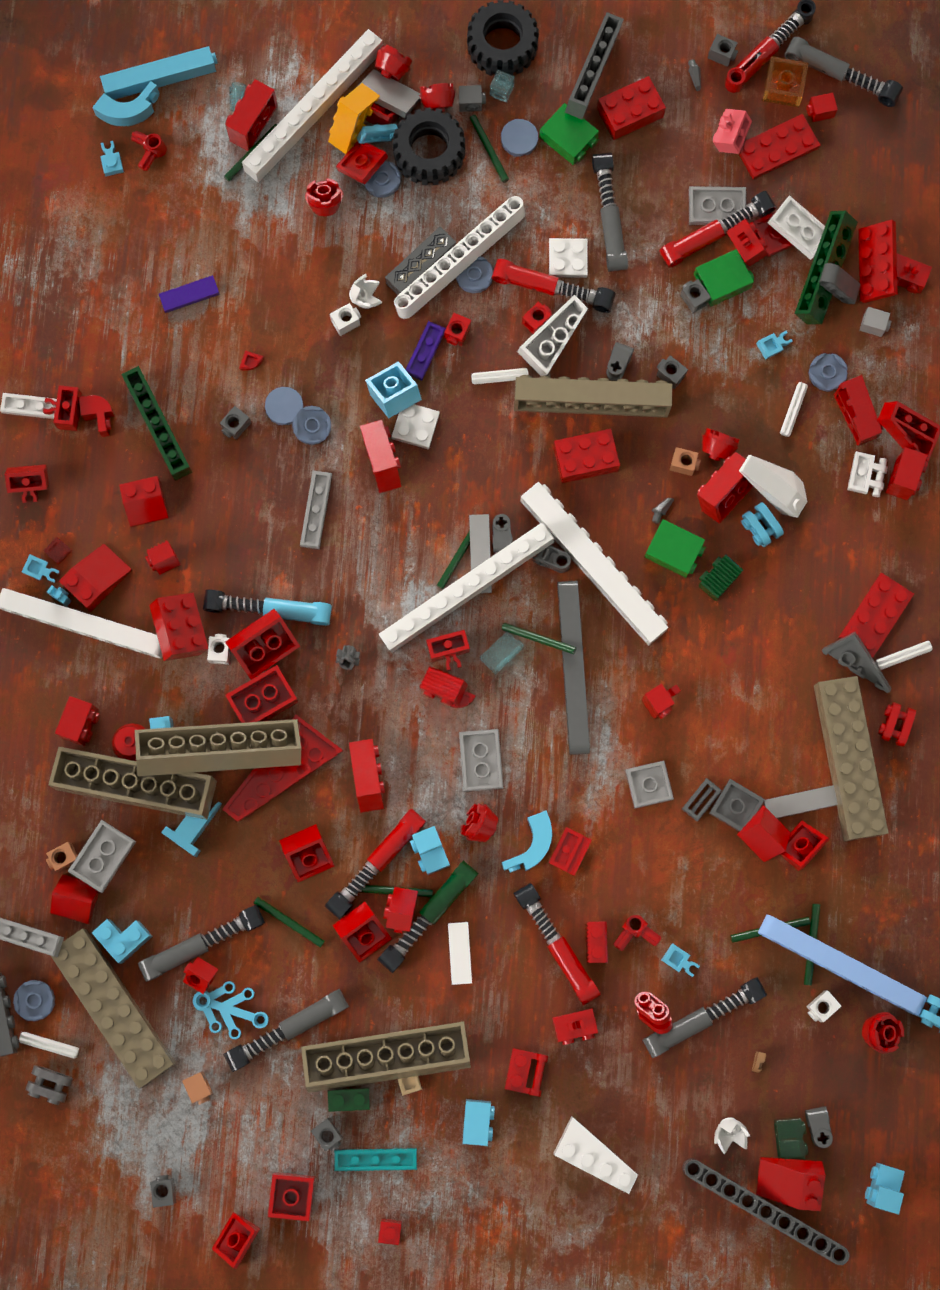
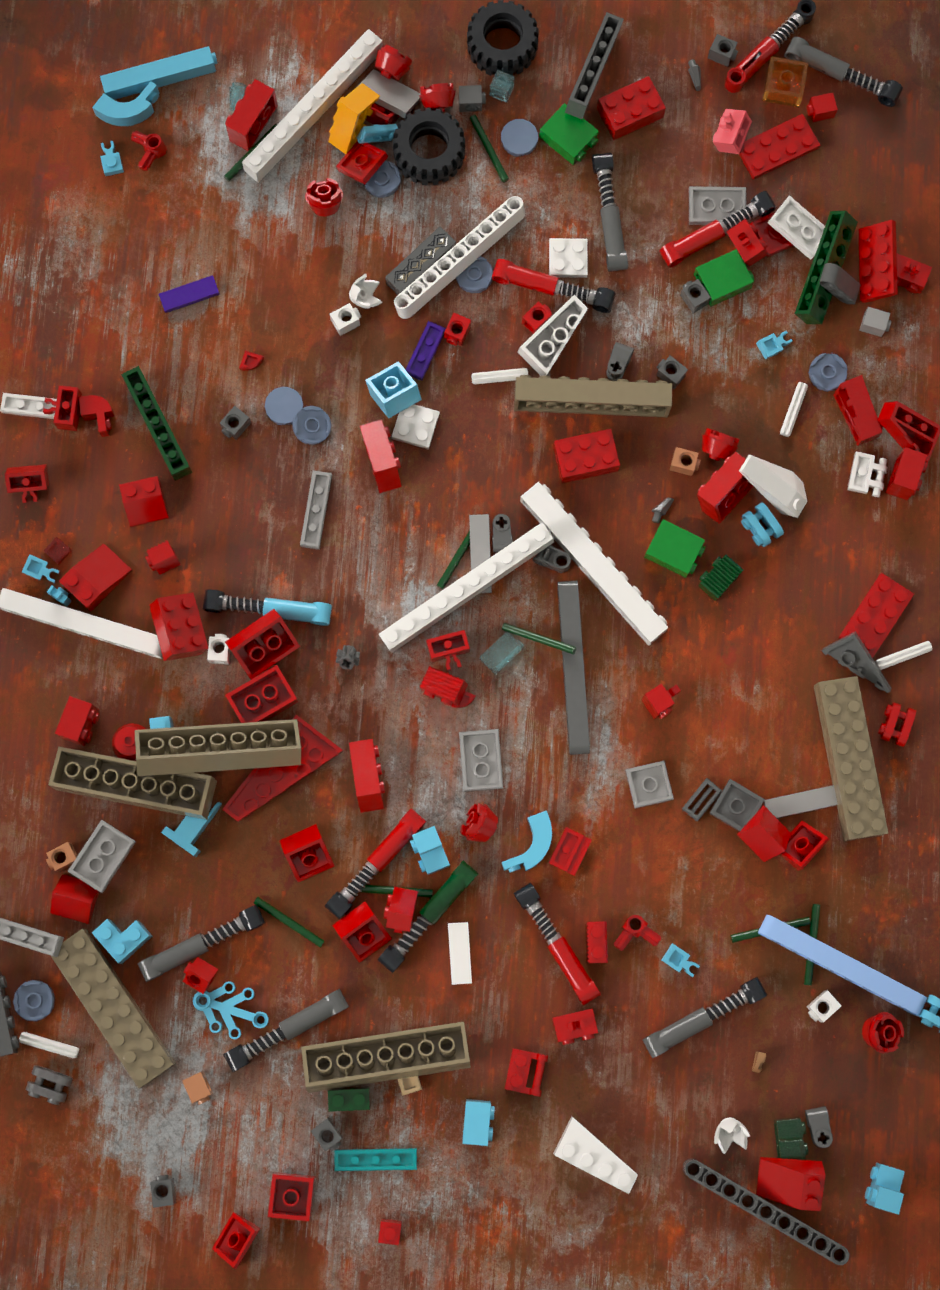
red brick [634,992,673,1034] -> none

